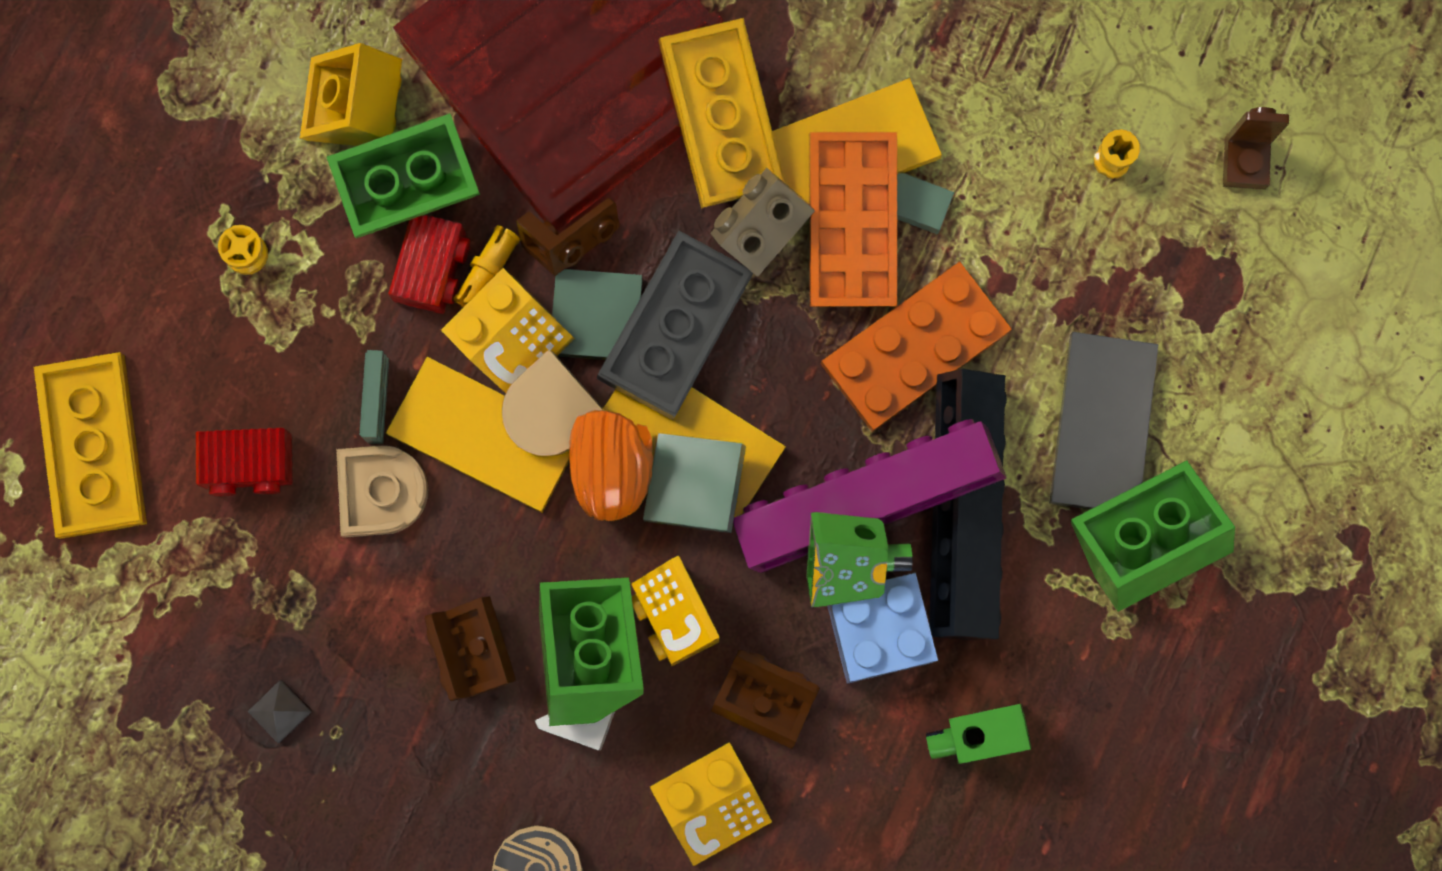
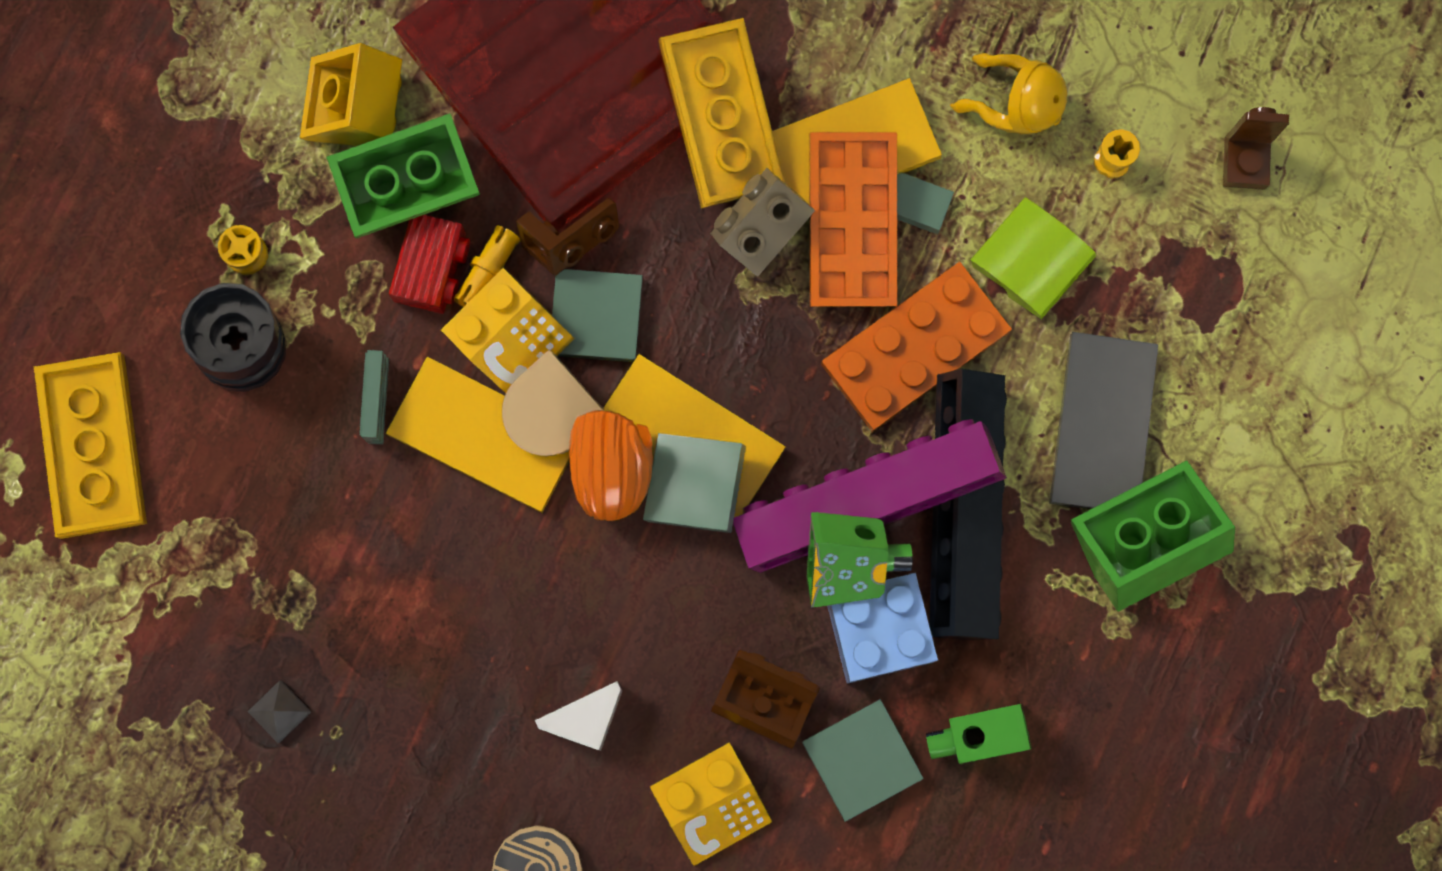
red brick [196,427,293,496] -> none
tan tile [336,446,428,538] -> none
reddish brown bracket [424,596,516,701] -> none
bright green slope [539,578,644,726] -> none
dark grey tile [596,231,753,420] -> none
yellow slope [631,555,720,666] -> none
none -> black wheel [180,283,287,392]
none -> sand green tile [802,699,924,822]
none -> yellow hair [950,53,1067,135]
none -> lime slope [970,197,1096,319]

